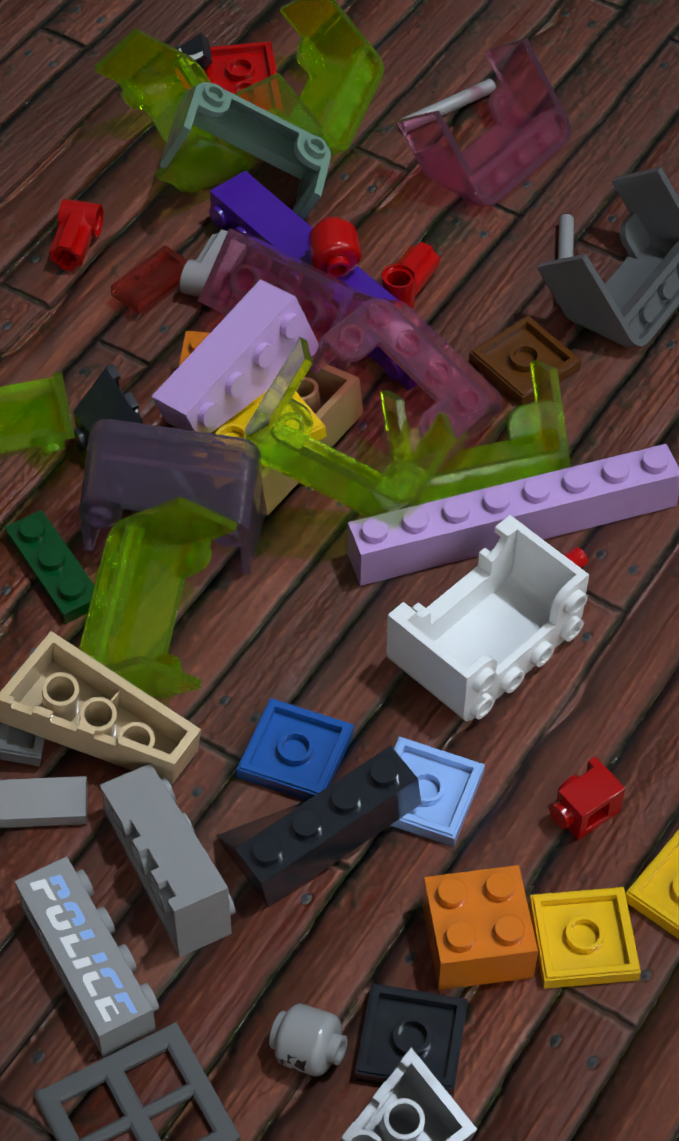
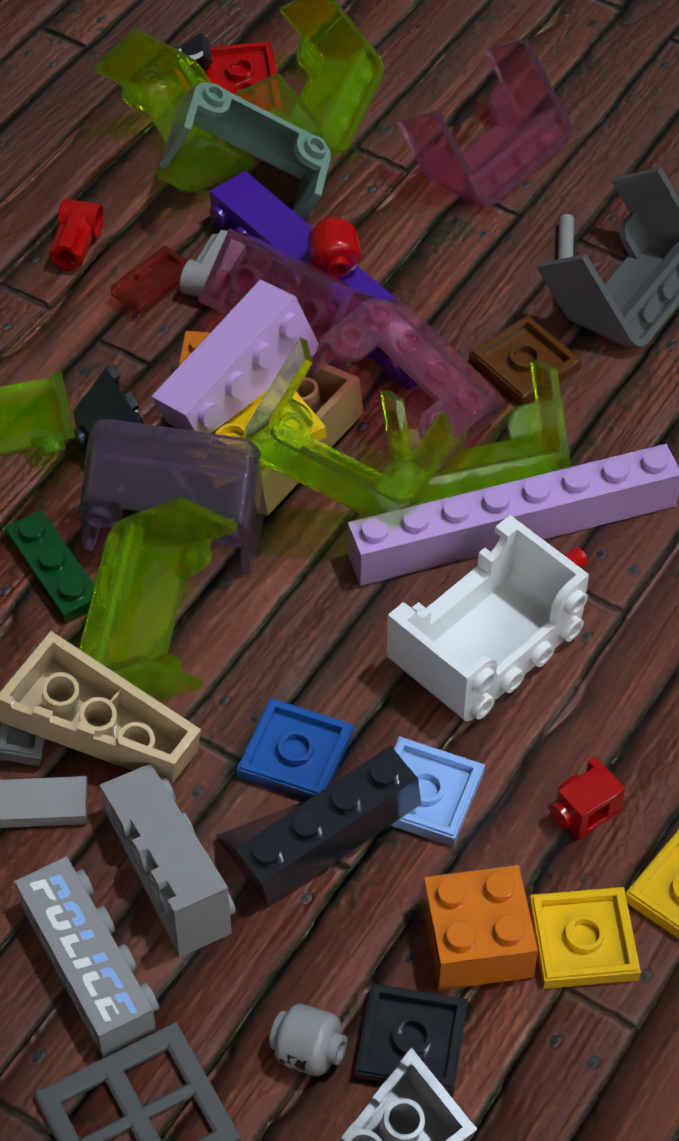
red piece [381,242,440,311] -> none
light grey bar [400,79,496,132] -> none

